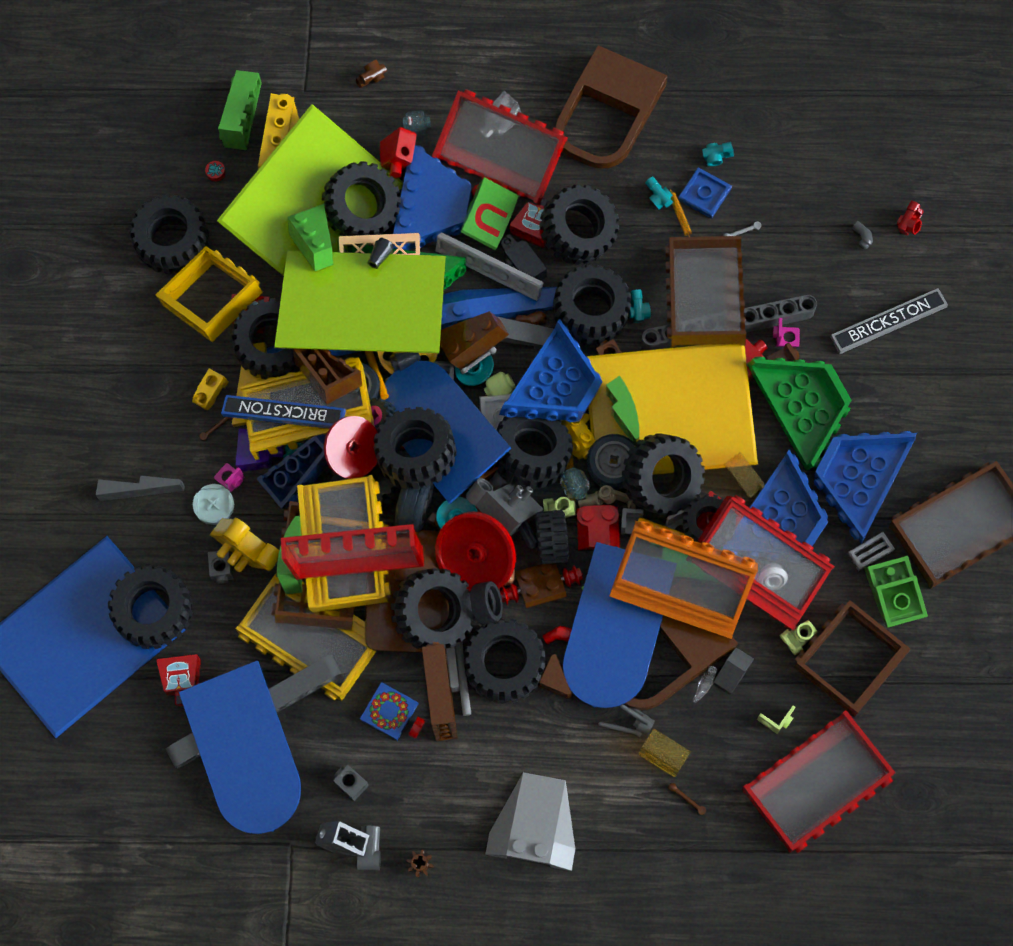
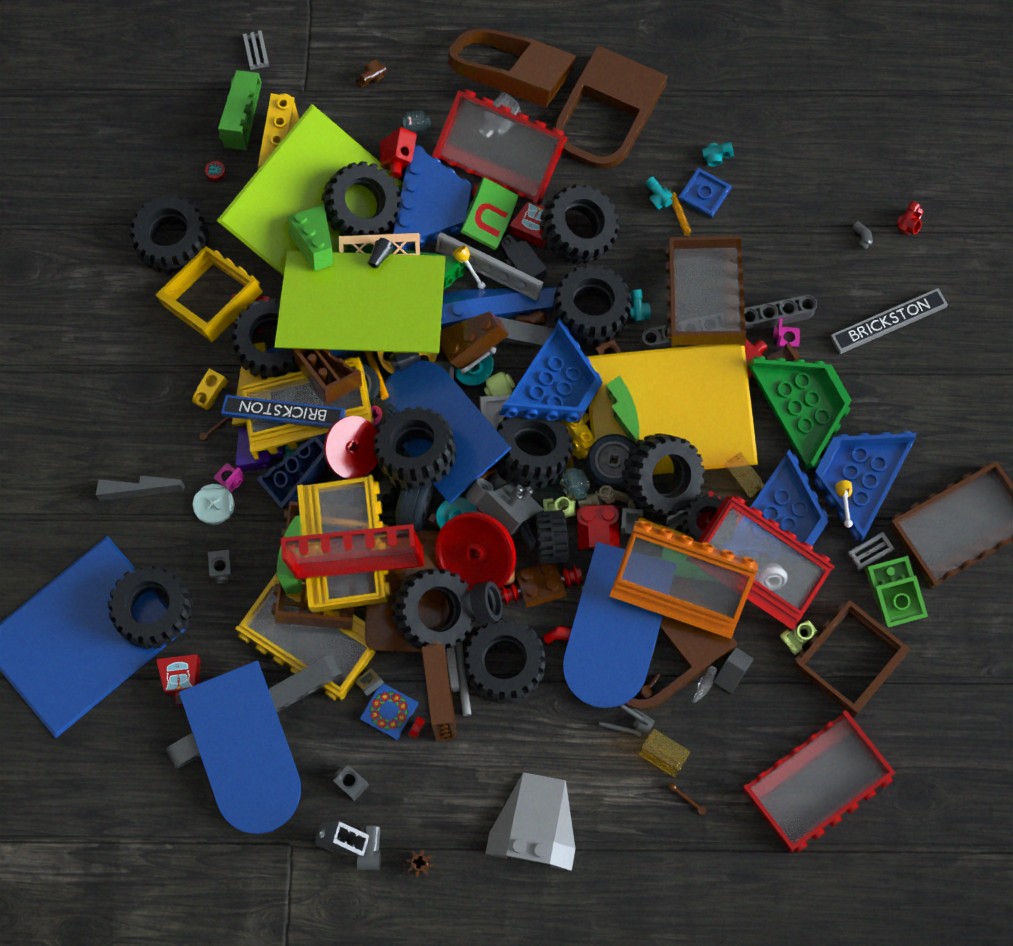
yellow piece [210,518,279,572] -> none
reddish brown slope [539,654,571,699] -> none
light grey hinge [723,221,761,236] -> none
yellowish green bracket [757,706,796,734] -> none
none -> light grey tile [243,30,269,70]
none -> dark grey tile [355,668,384,696]
none -> reddish brown window [448,29,576,107]
none -> hinge [452,245,485,289]
none -> reddish brown hand [639,673,661,699]
none -> hinge [835,480,853,528]

